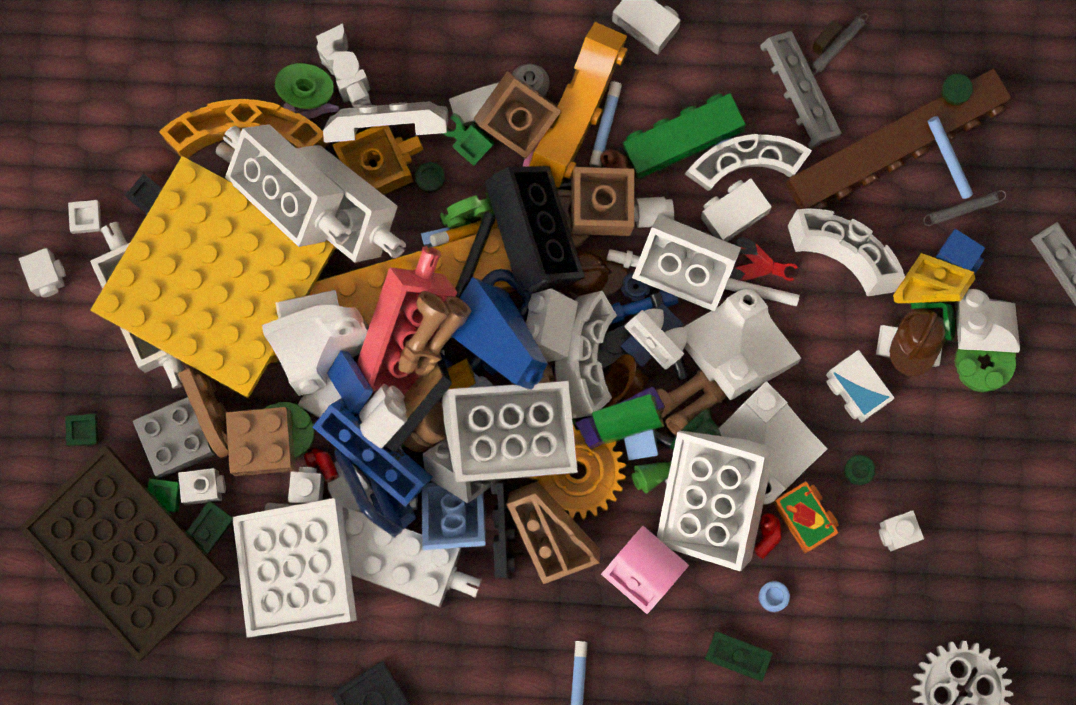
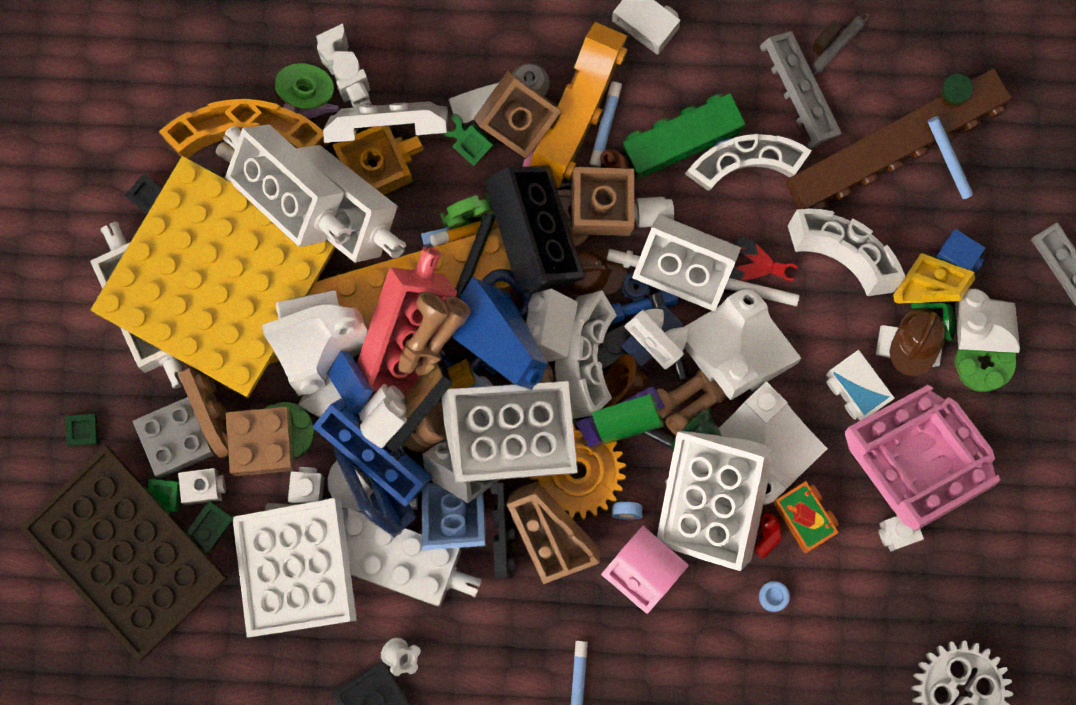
white brick [19,248,66,298] -> none
white plate [68,200,102,234] -> none
red arm [303,448,339,482] -> none
dark green tile [415,162,445,193] -> none
light blue tile [624,429,659,460] -> none
bright green cone [632,461,672,494] -> none
white brick [701,179,772,242] -> none
dark green plate [704,631,773,682] -> none
dark green tile [844,455,875,486] -> none
light grey piece [924,191,1006,226] -> none
none -> white brick [381,637,421,676]
none -> light blue tile [612,502,643,520]
none -> bright pink wedge [845,385,1000,531]

